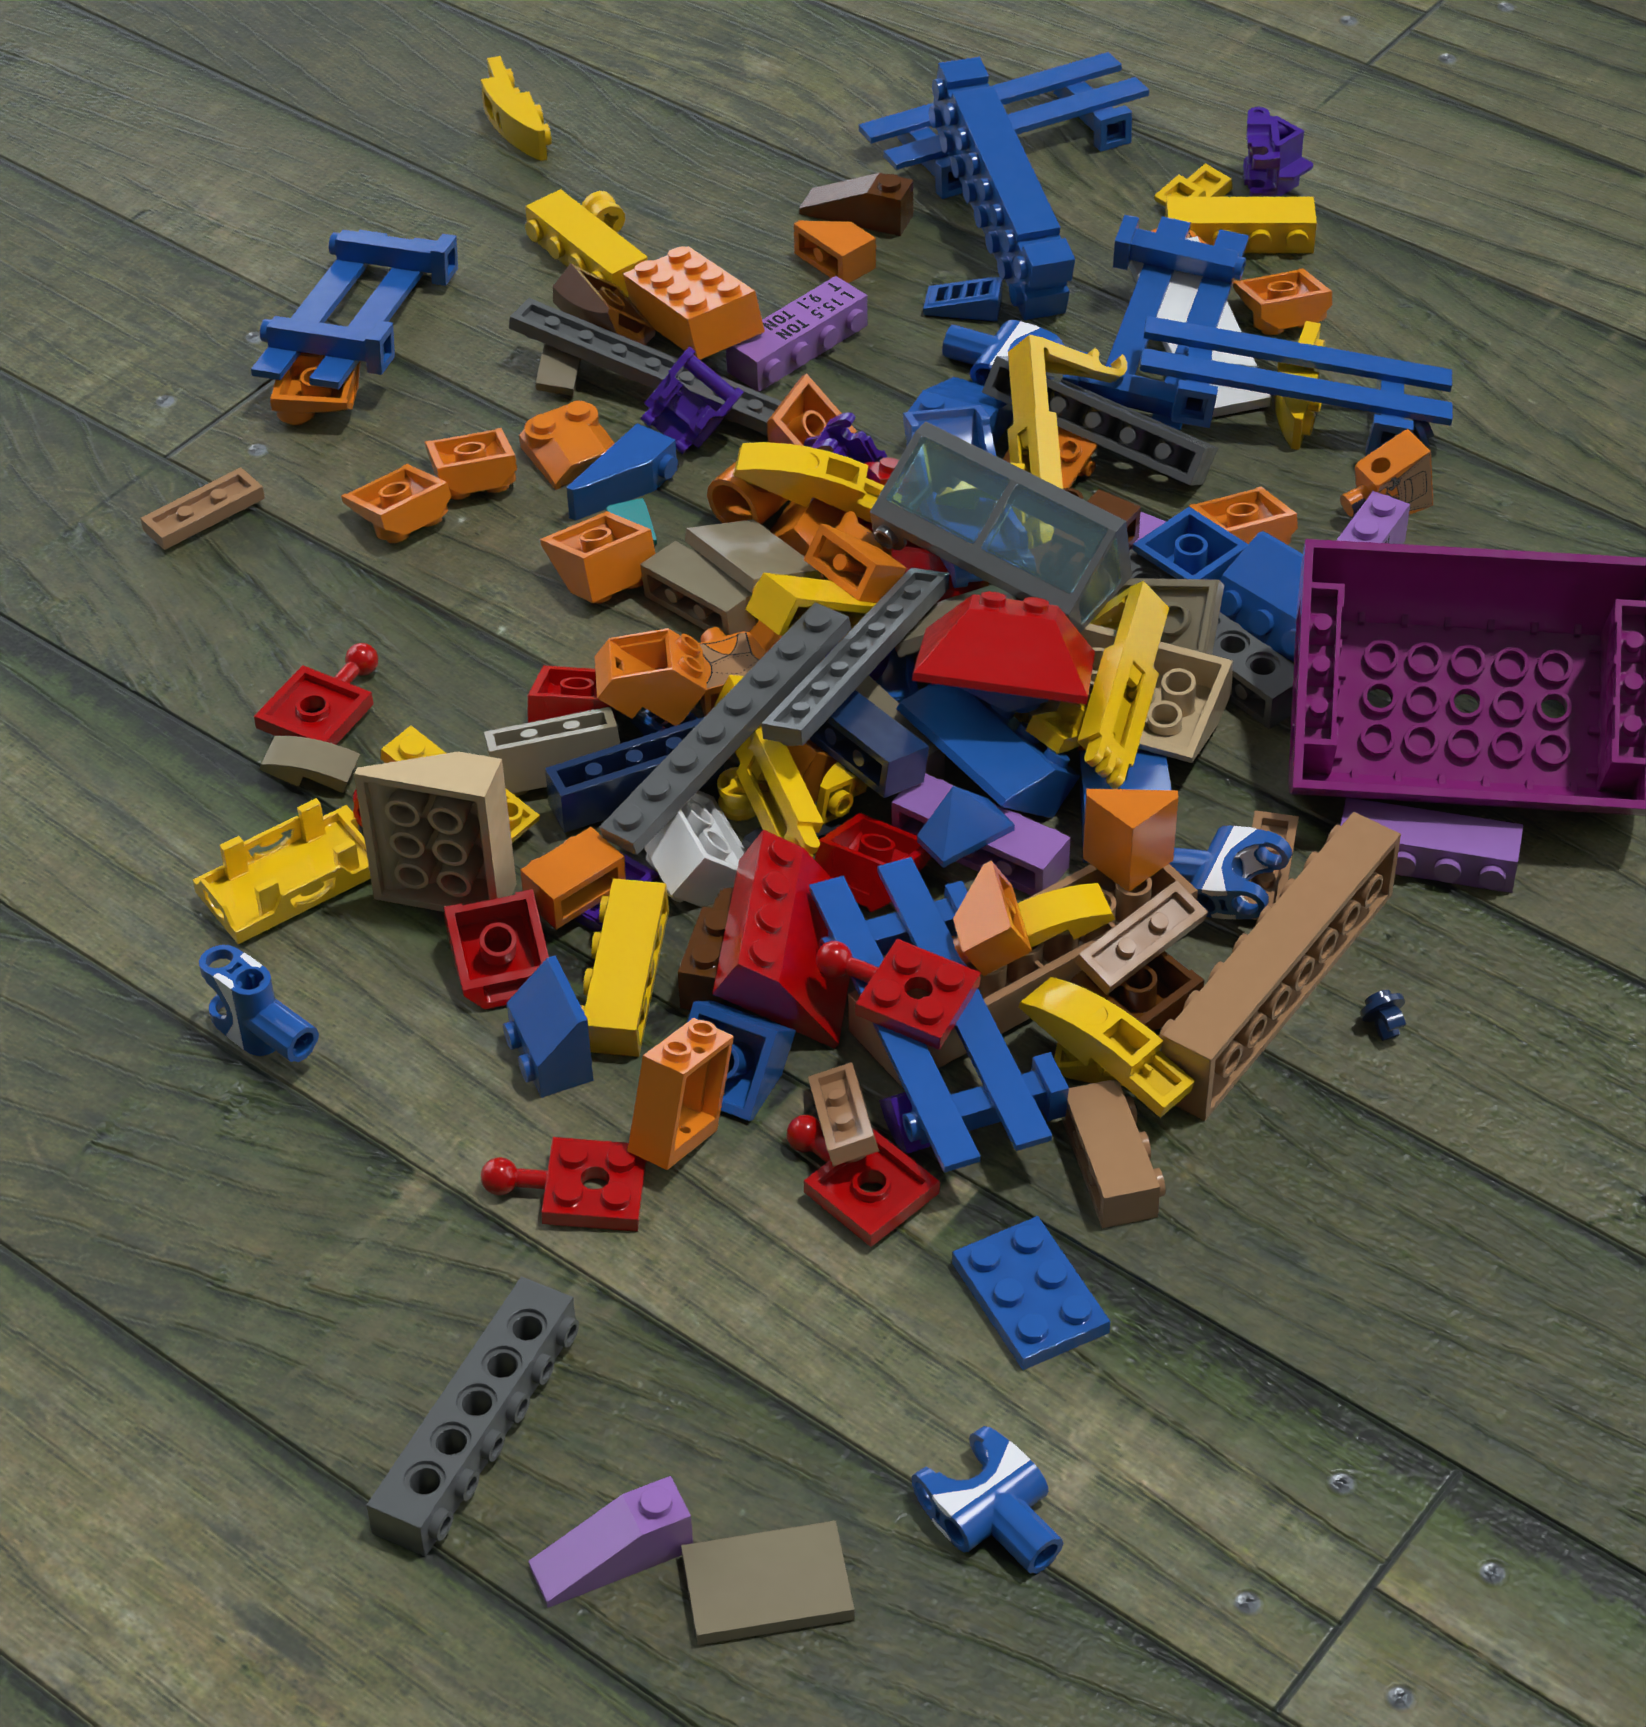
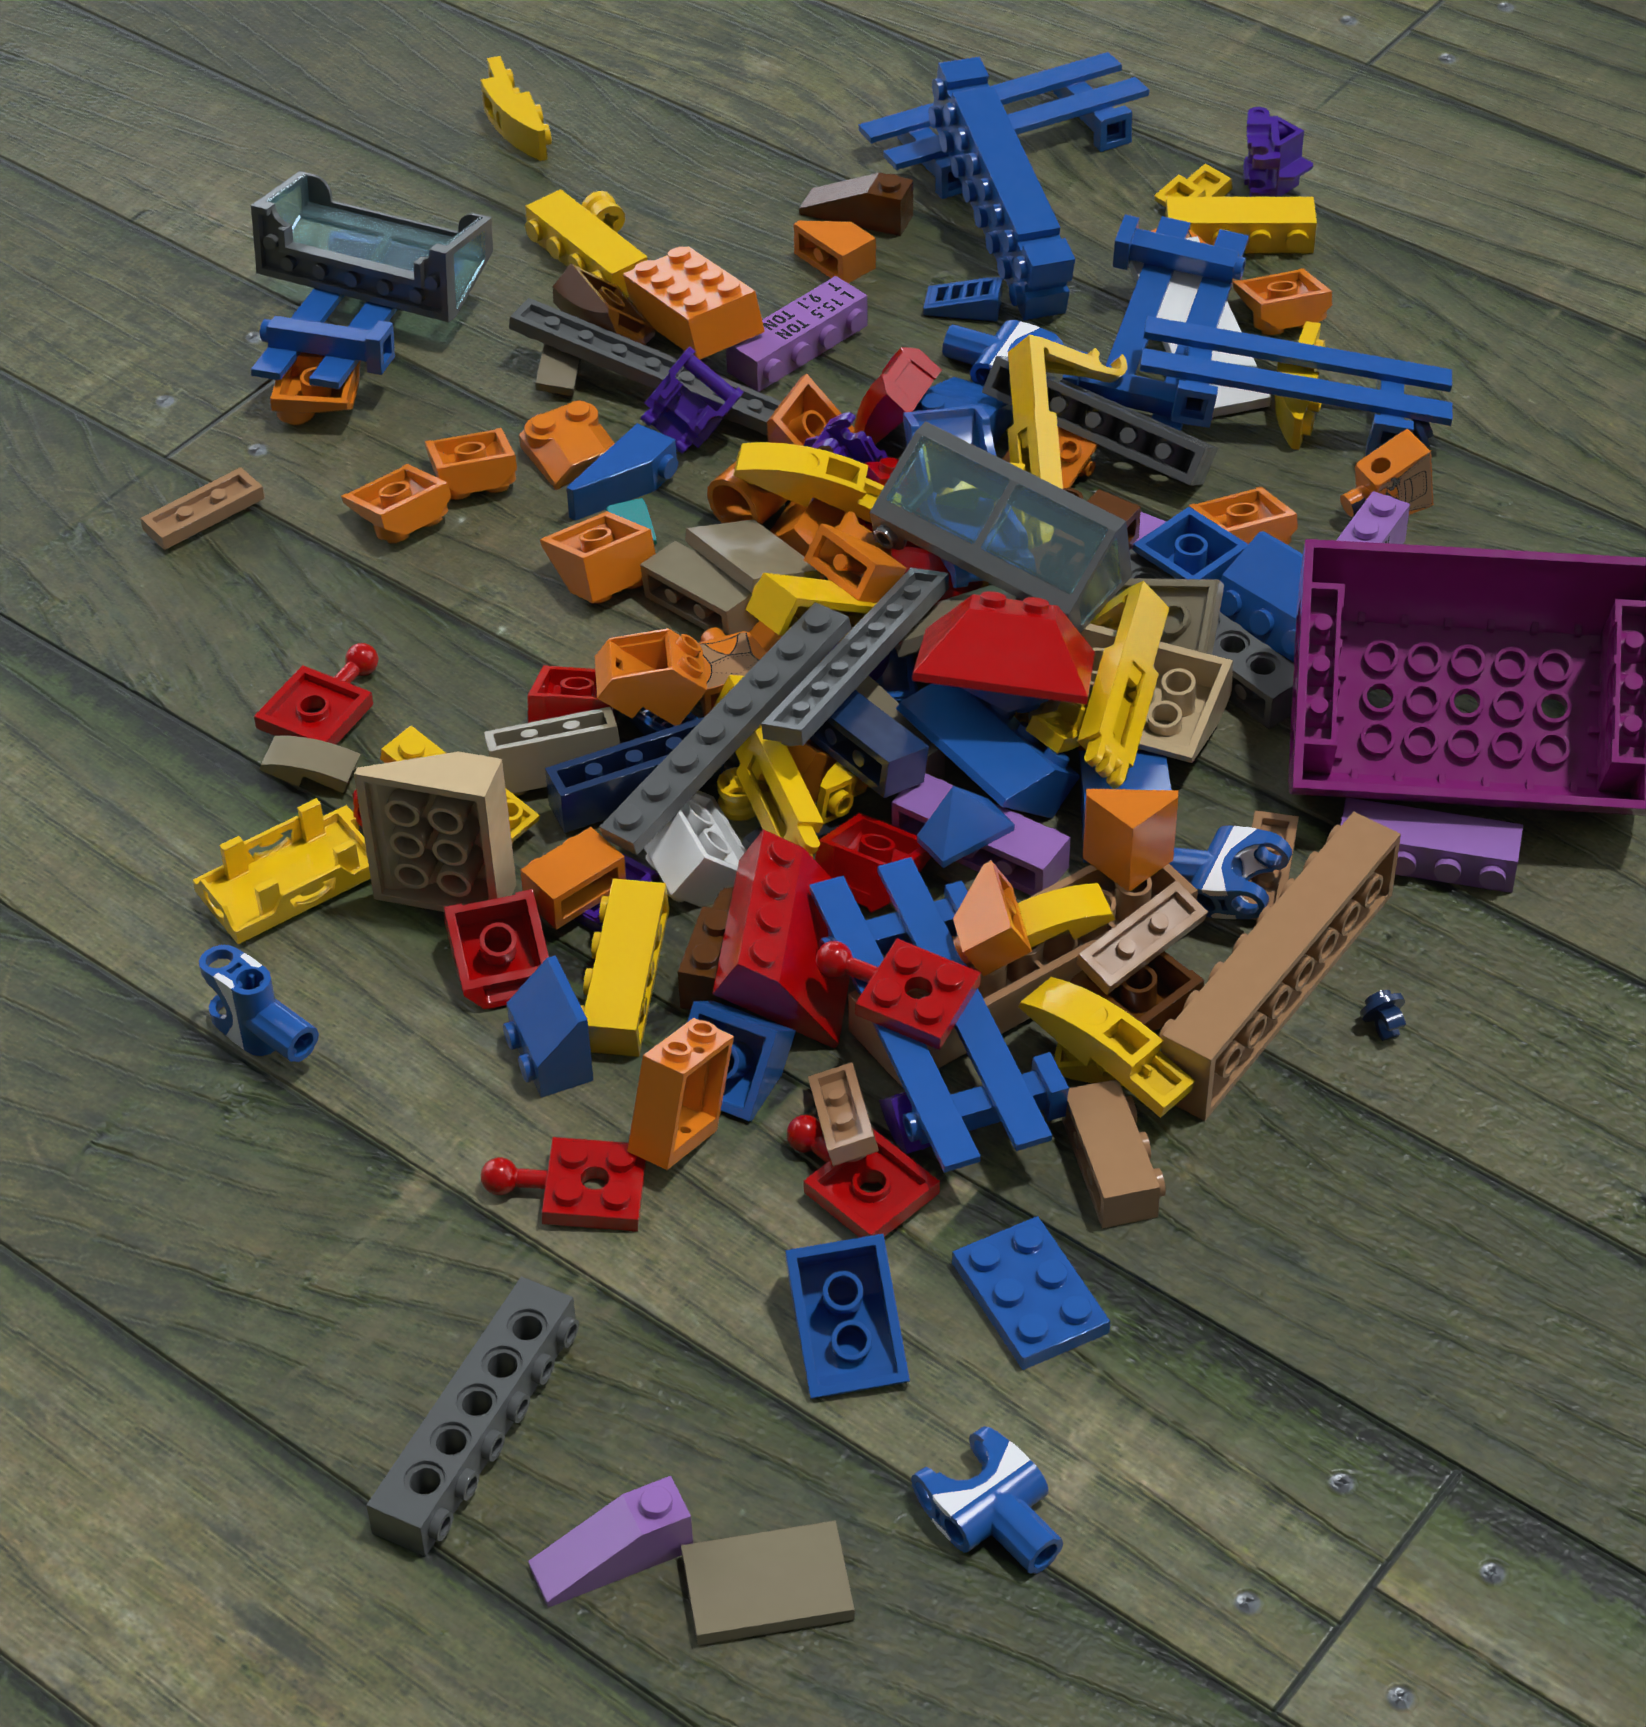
none -> dark grey windscreen [251,171,493,322]
none -> blue slope [785,1234,910,1399]
none -> red slope [854,347,942,445]

